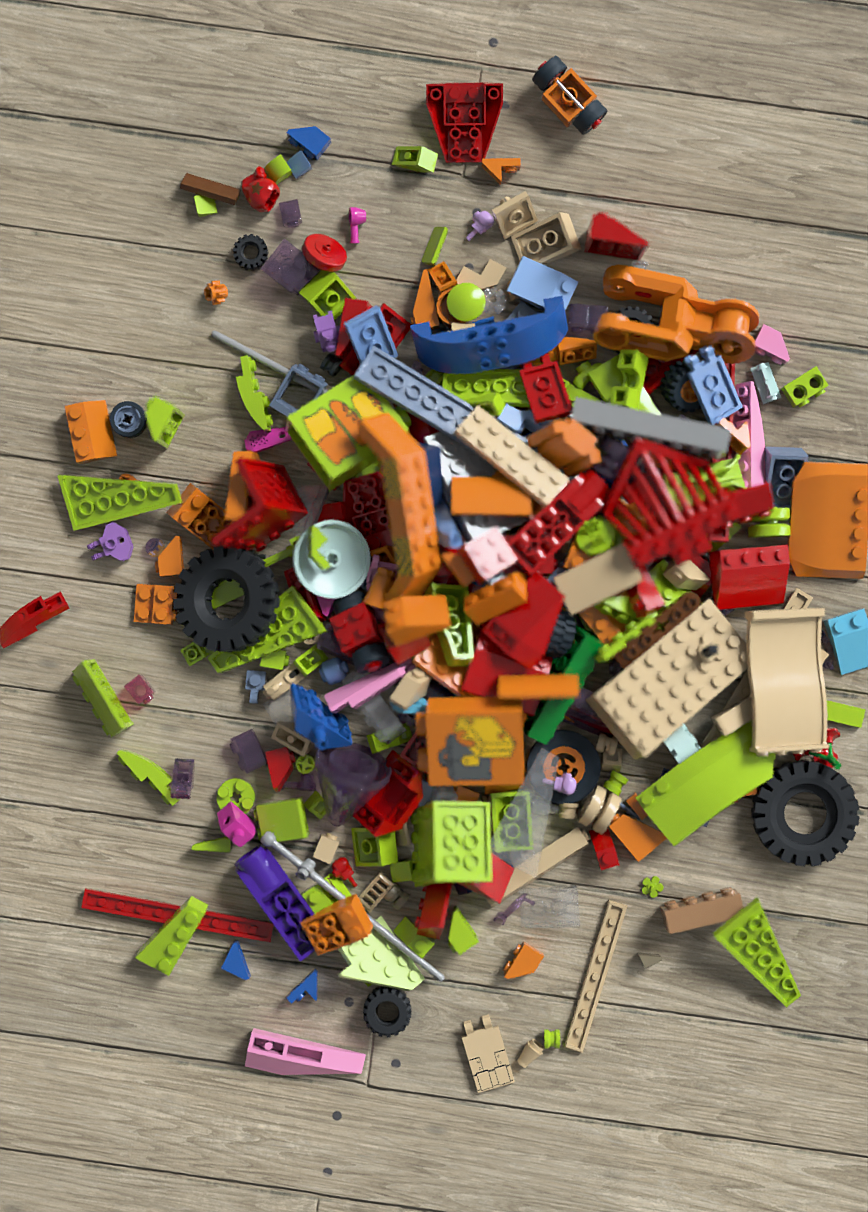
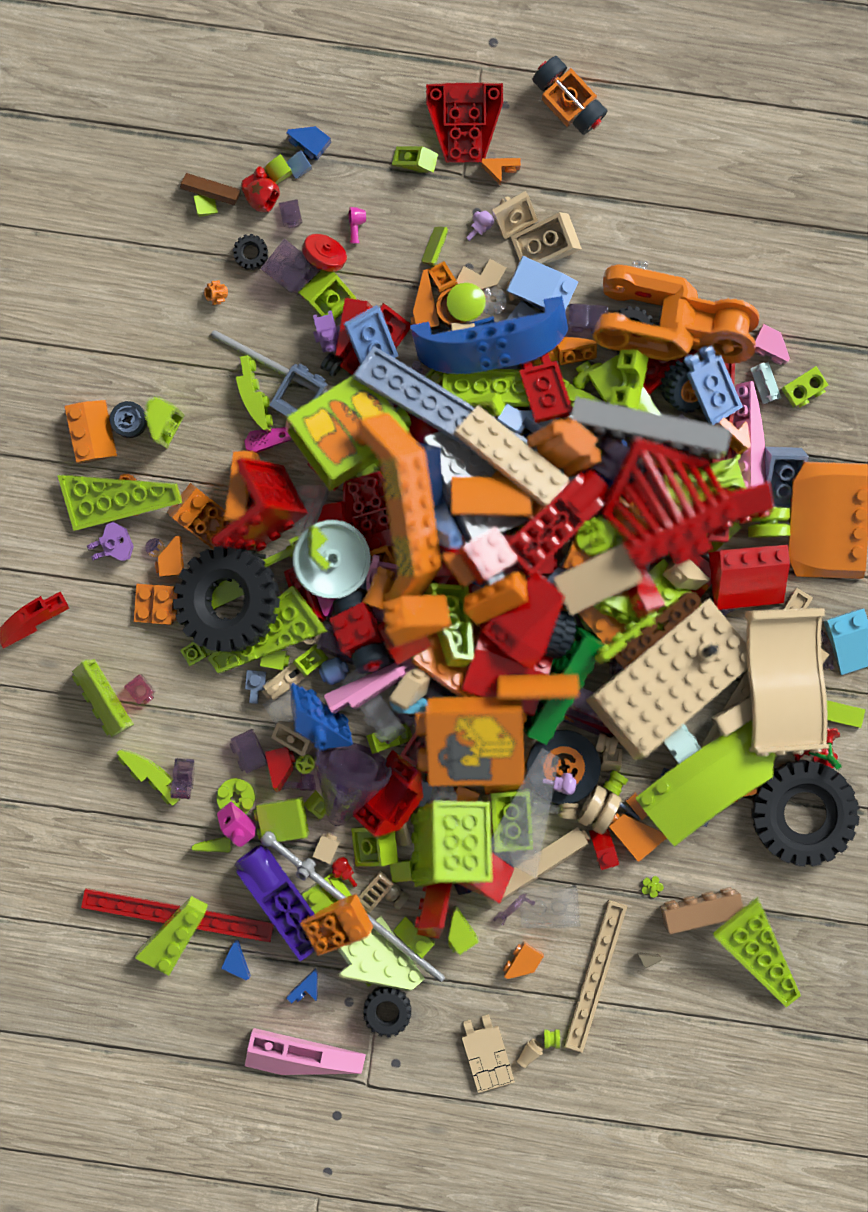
red slope [584,212,649,261] -> none

